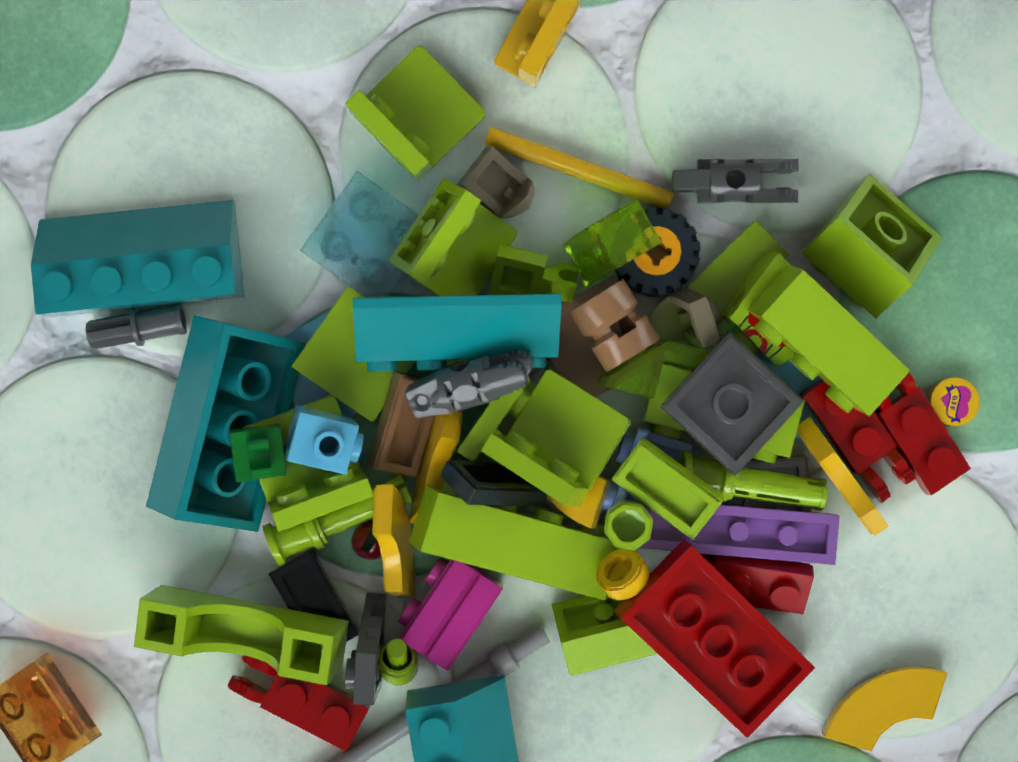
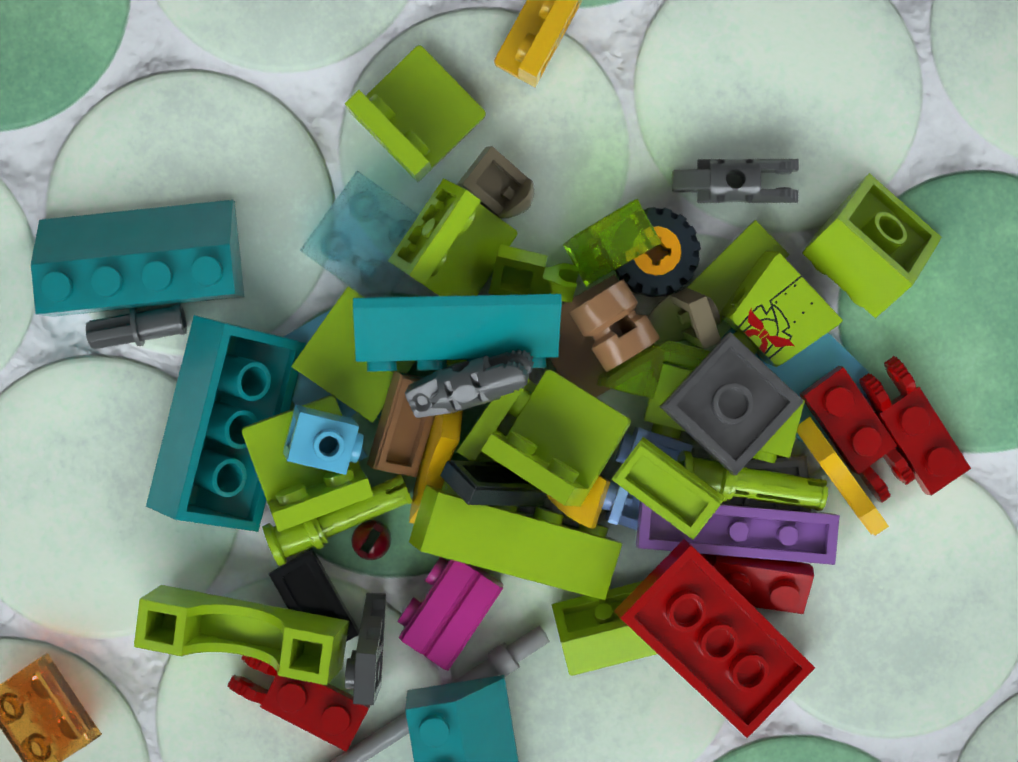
green tile [229,423,286,482] -> none
yellow tile [372,484,415,598] -> none
lime cylinder [378,639,418,686] -> none
yellow bar [484,126,674,209] -> none
yellow tile [596,548,649,600] -> none
lime tile [604,499,653,551] -> none
lime brick [748,265,910,416] -> none
yellow tile [822,666,947,752] -> none
yellow tile [927,377,980,426] -> none

